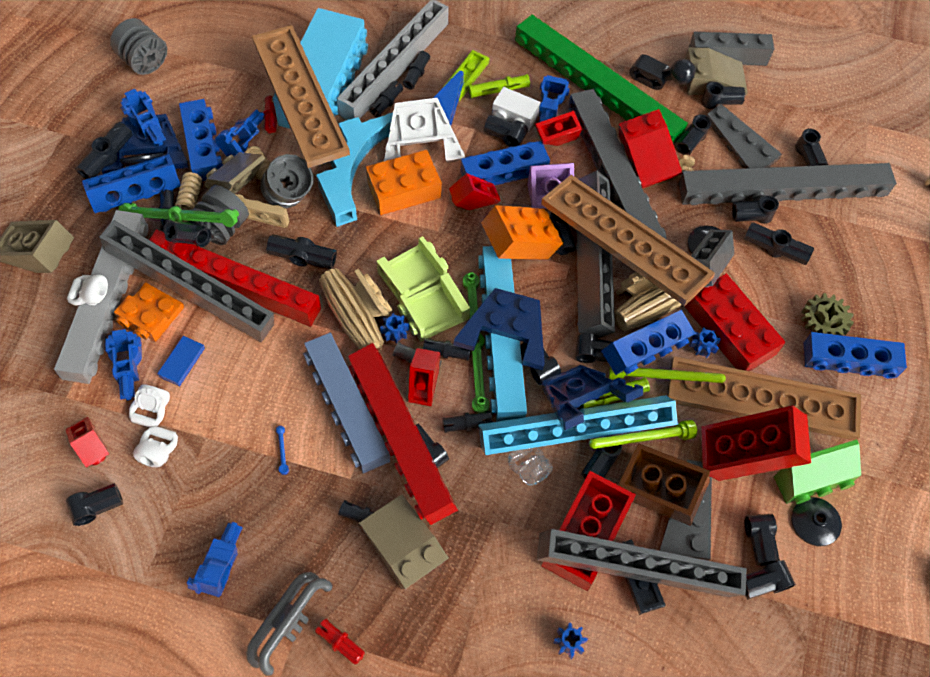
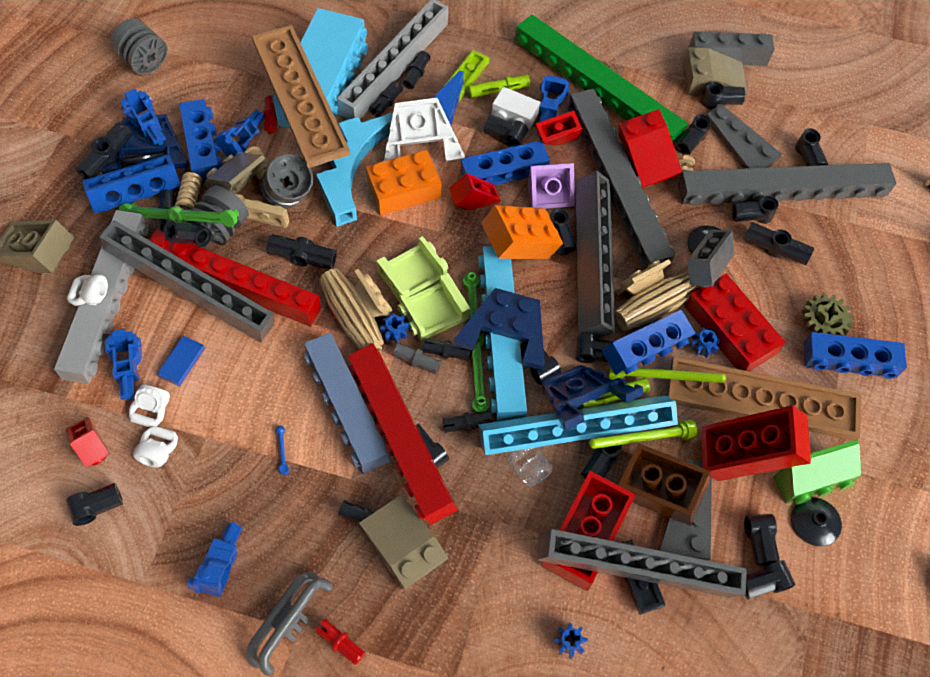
orange plate [114,282,184,342] -> none
red slope [408,348,440,407] -> none
medium nougat plate [541,175,715,306] -> none
black beam [629,54,696,90] -> none

